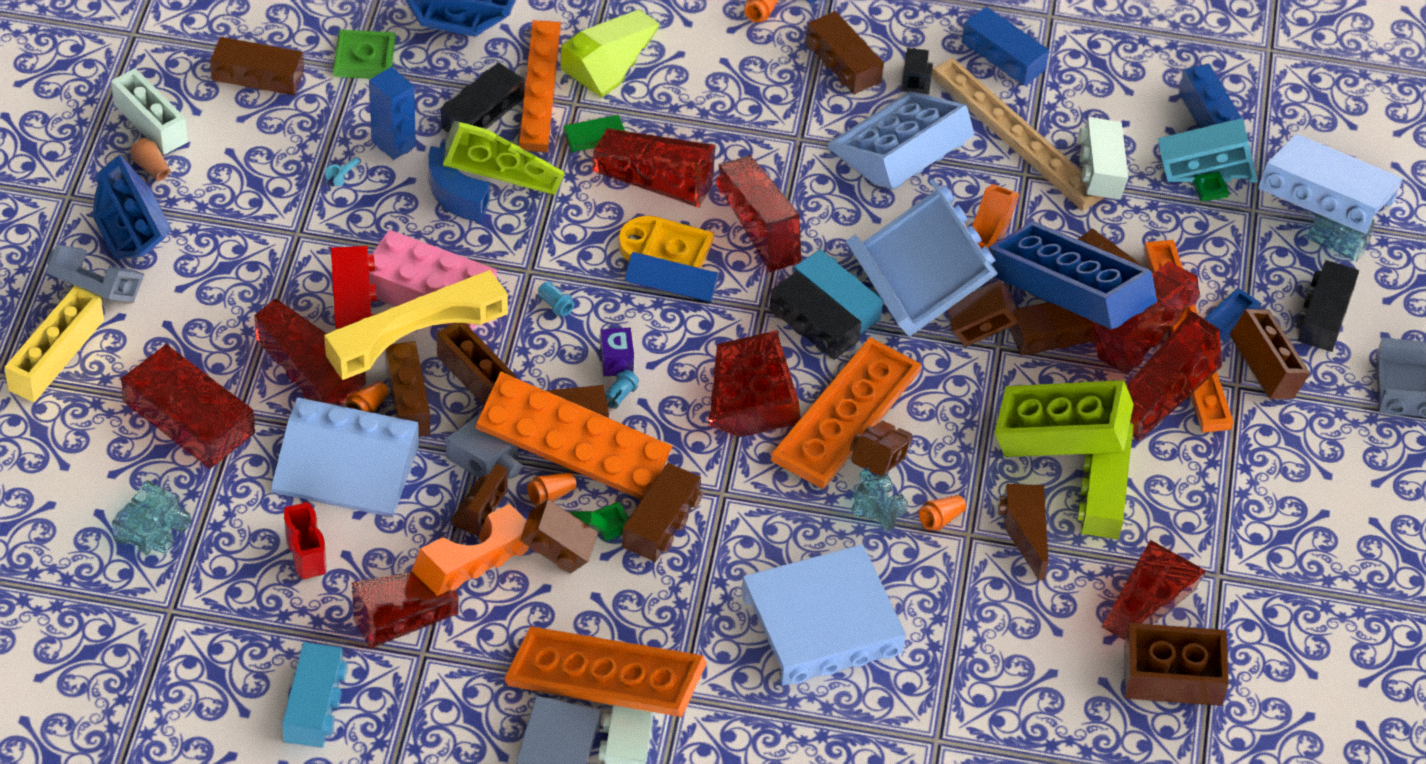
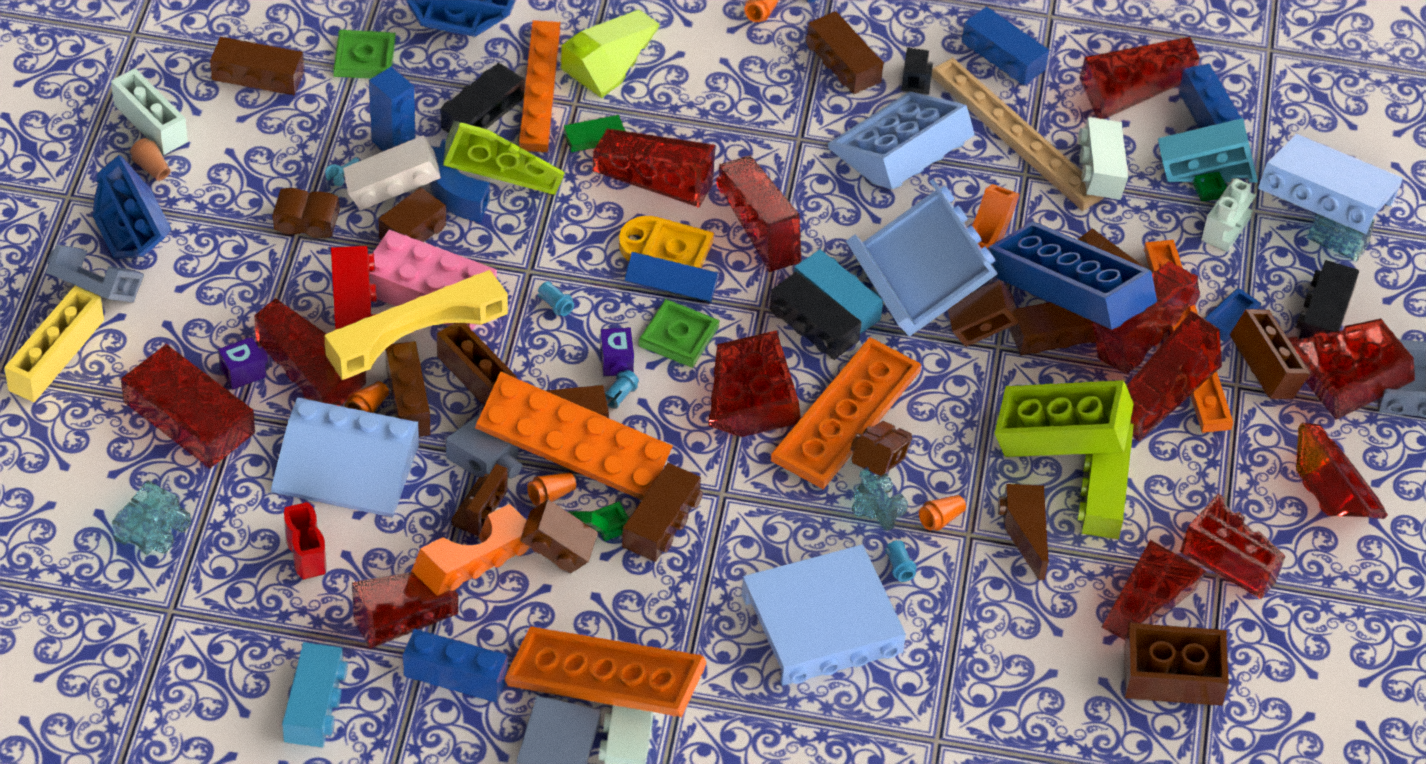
none -> dark purple brick [218,337,269,390]
none -> reddish brown brick [272,188,340,238]
none -> white brick [343,135,441,211]
none -> reddish brown brick [378,187,446,242]
none -> blue brick [403,628,508,703]
none -> bright green tile [639,299,720,368]
none -> dark azure pin [885,540,917,582]
none -> clear red wedge [1079,36,1200,119]
none -> clear red wedge [1179,493,1286,599]
none -> light aqua hips [1201,179,1256,252]
none -> clear red wedge [1288,318,1415,420]
none -> clear red wedge [1296,422,1388,519]

